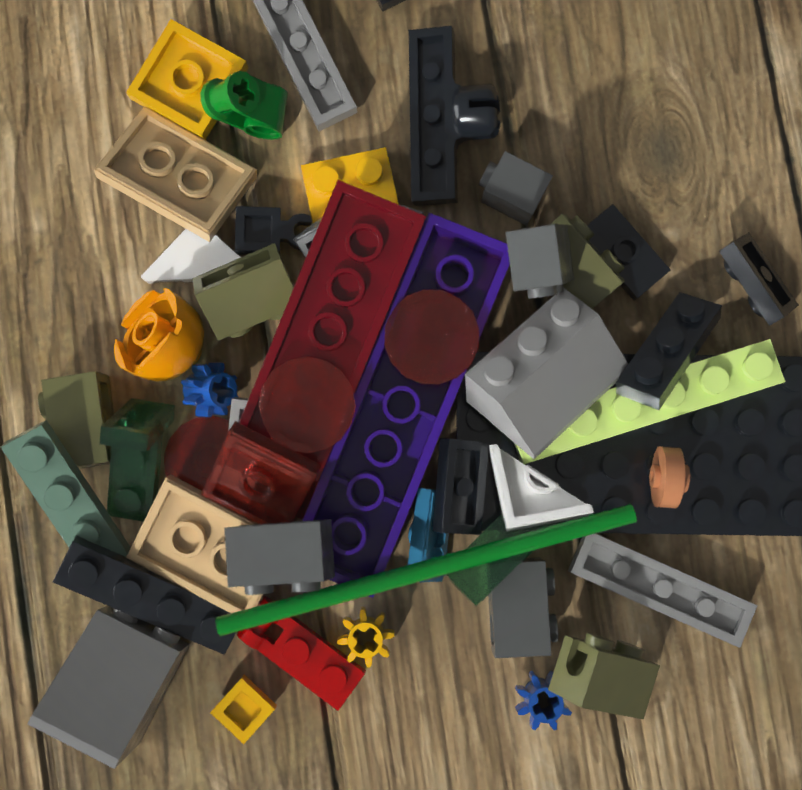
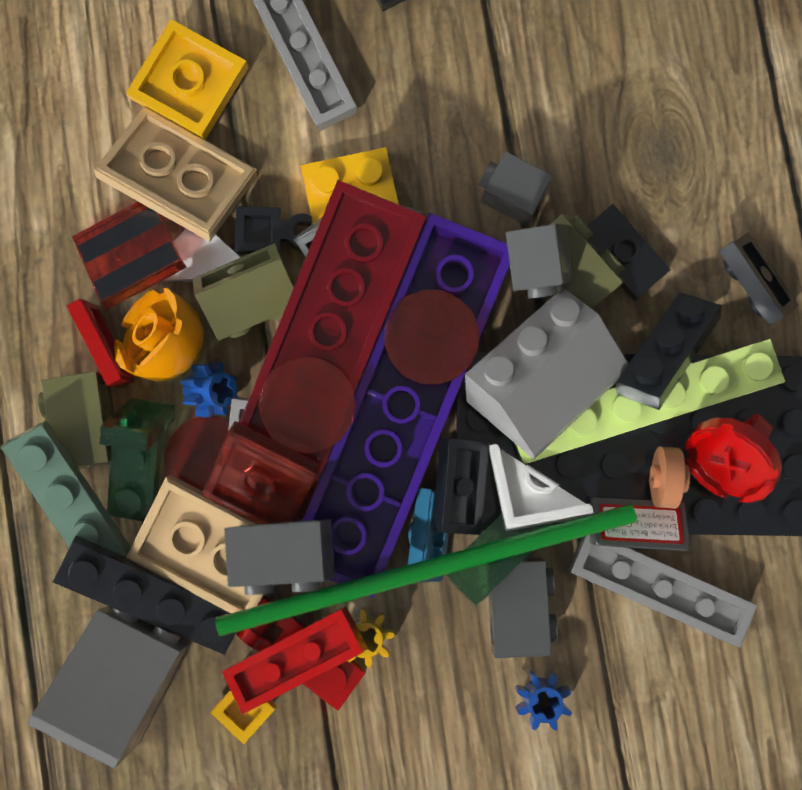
green piece [200,71,288,140] -> none
black plate [409,26,500,206] -> none
olive brick [548,632,660,719] -> none
none -> red tile [66,298,135,389]
none -> tile [72,202,187,310]
none -> red plate [222,606,368,715]
none -> slope [589,497,689,551]
none -> red tile [685,413,782,503]

